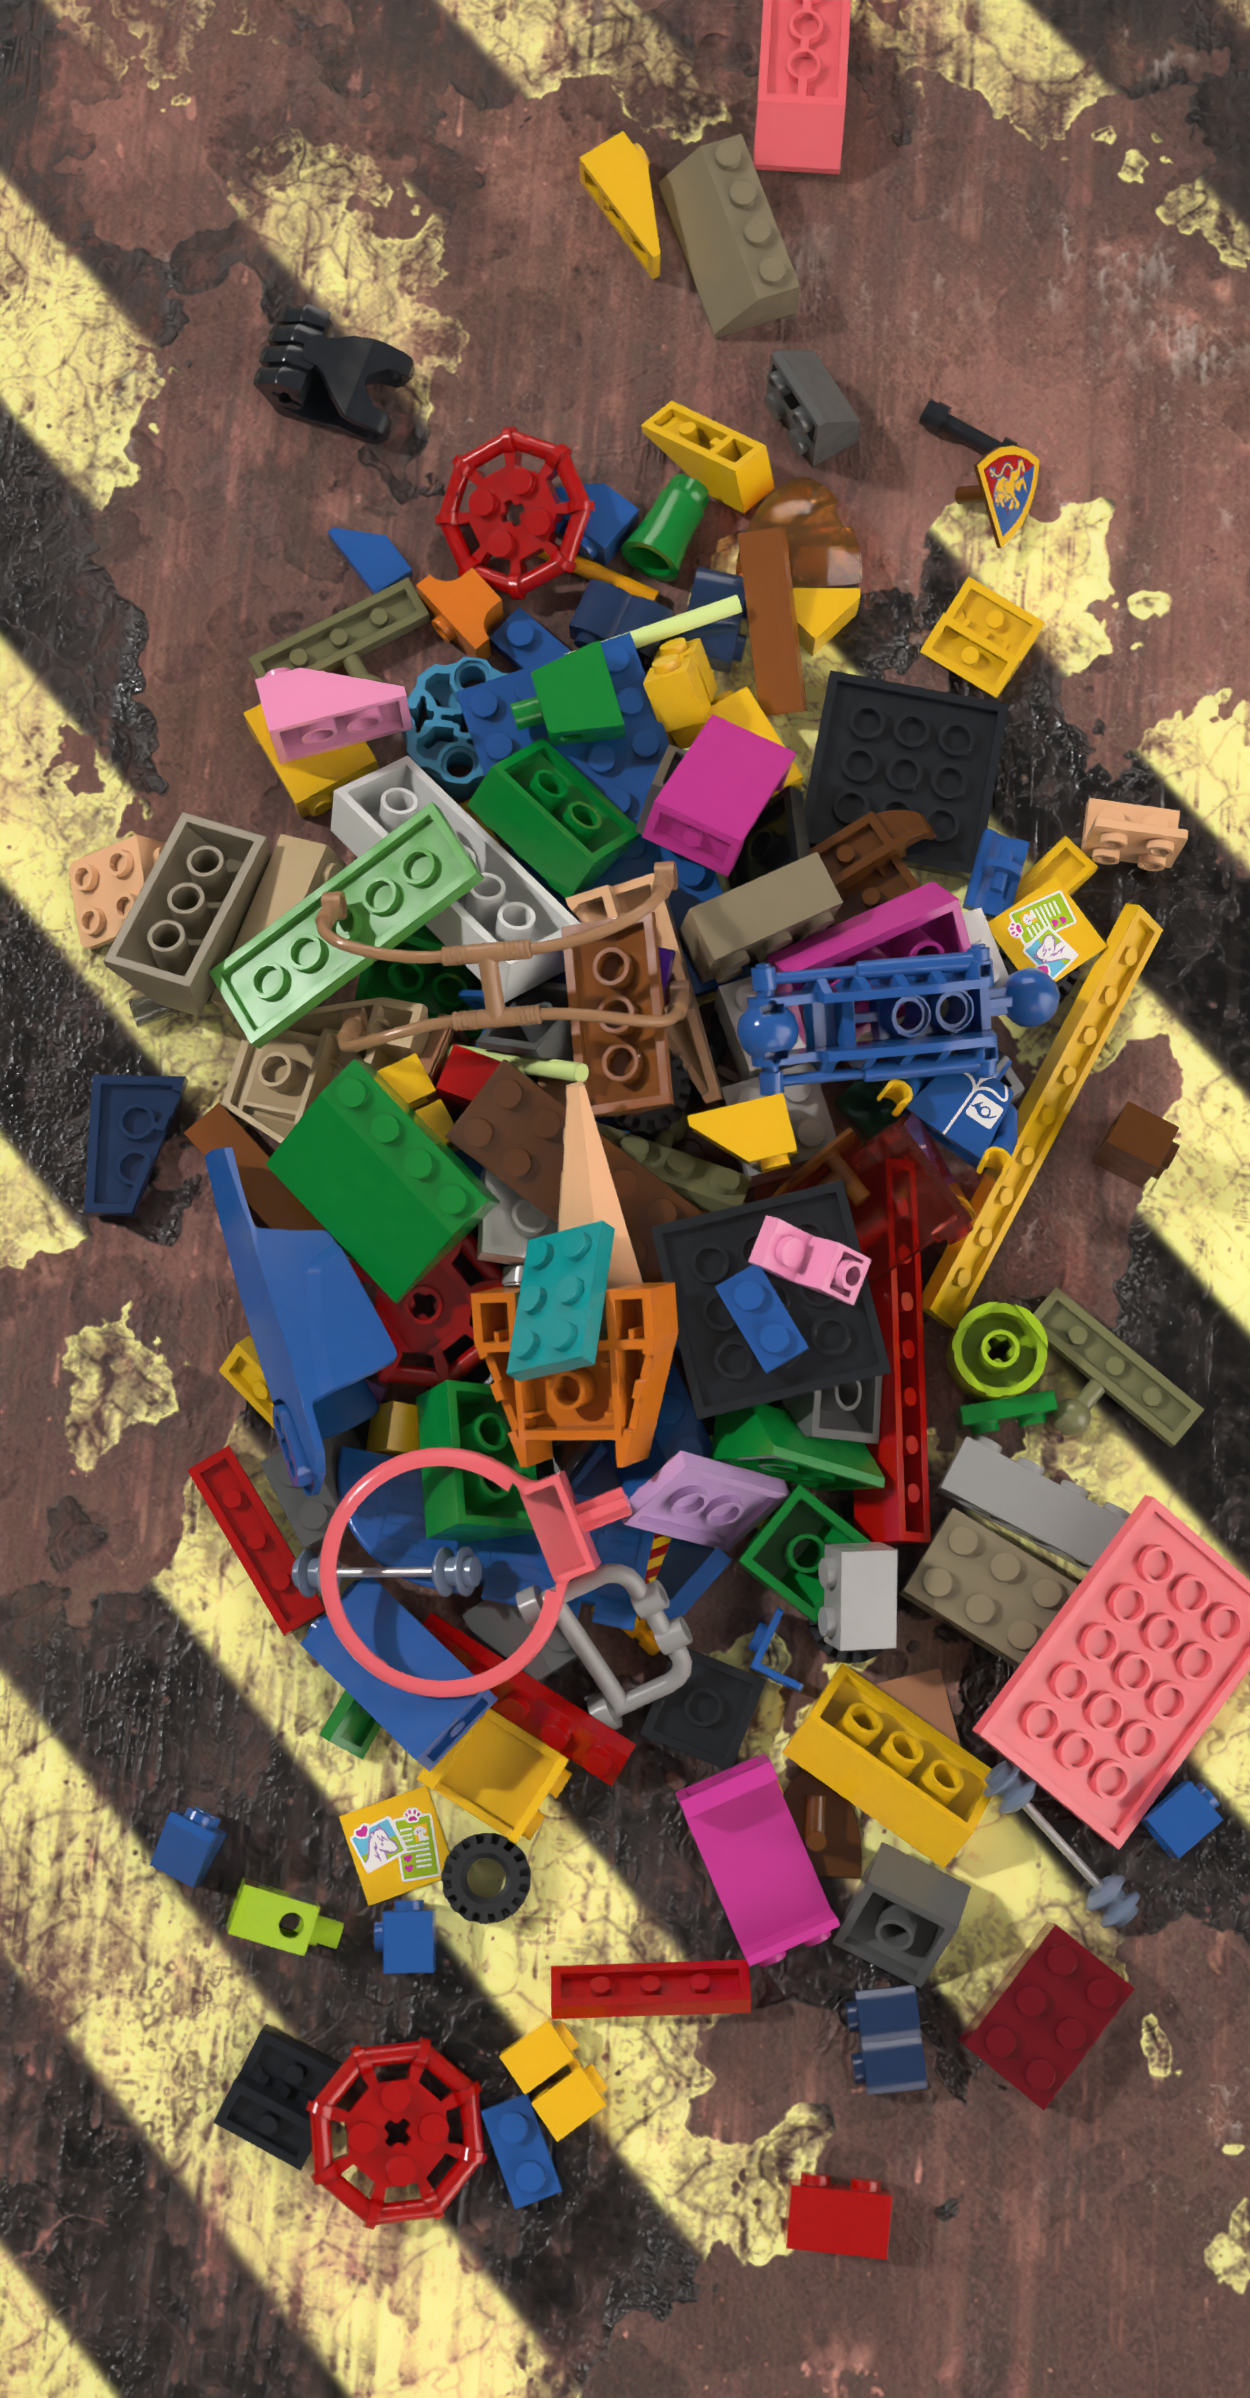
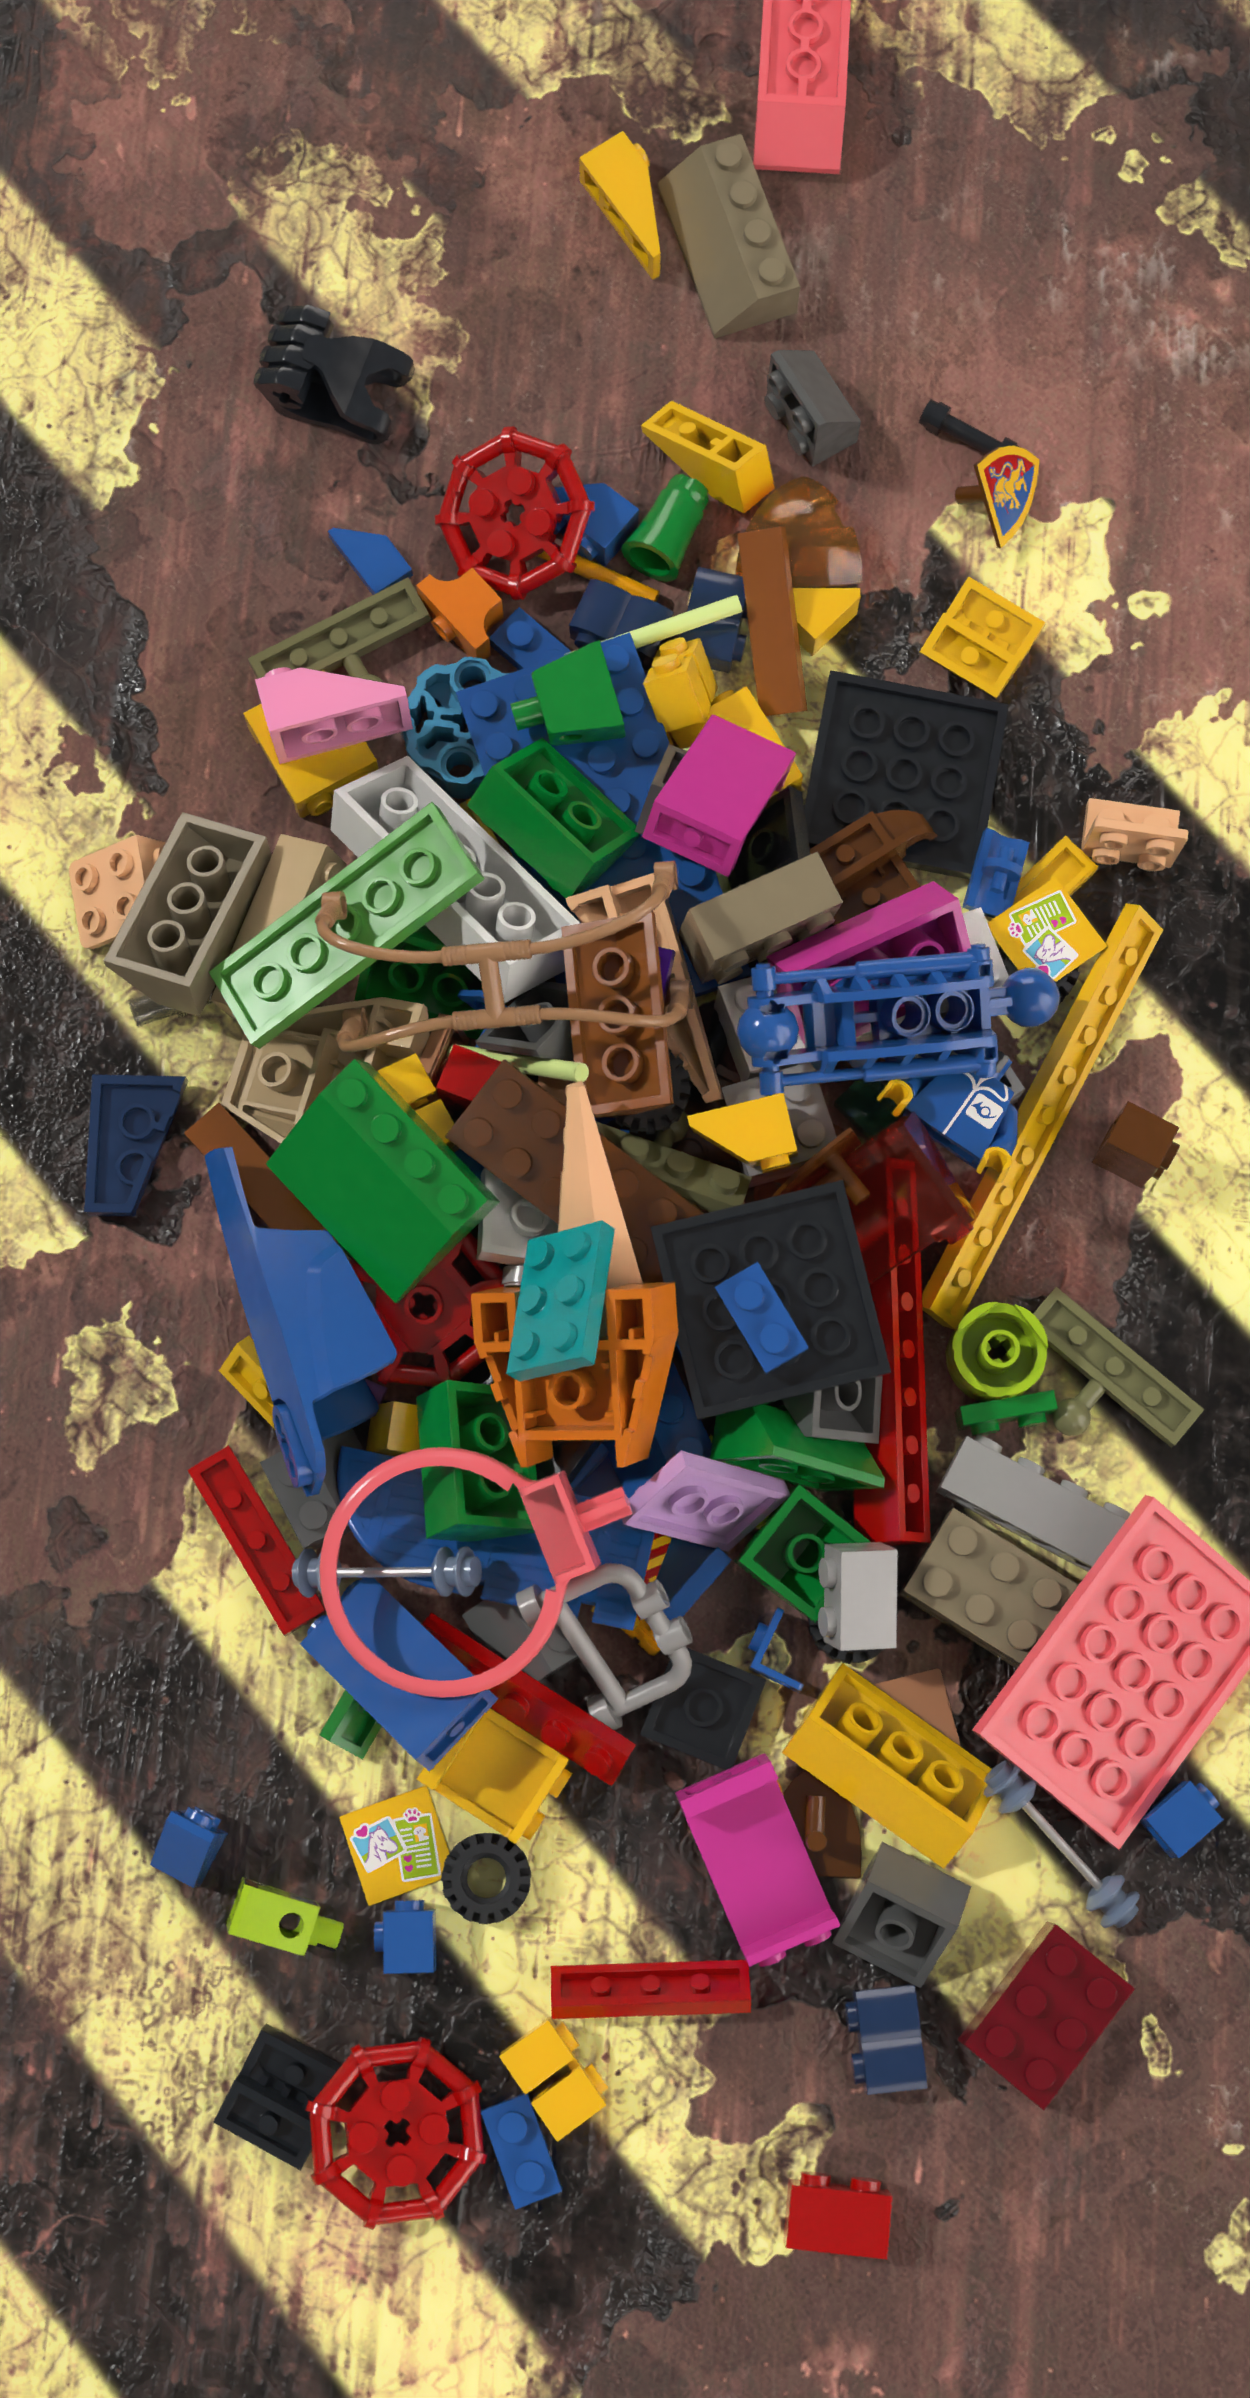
bright pink slope [748,1215,872,1306] -> none

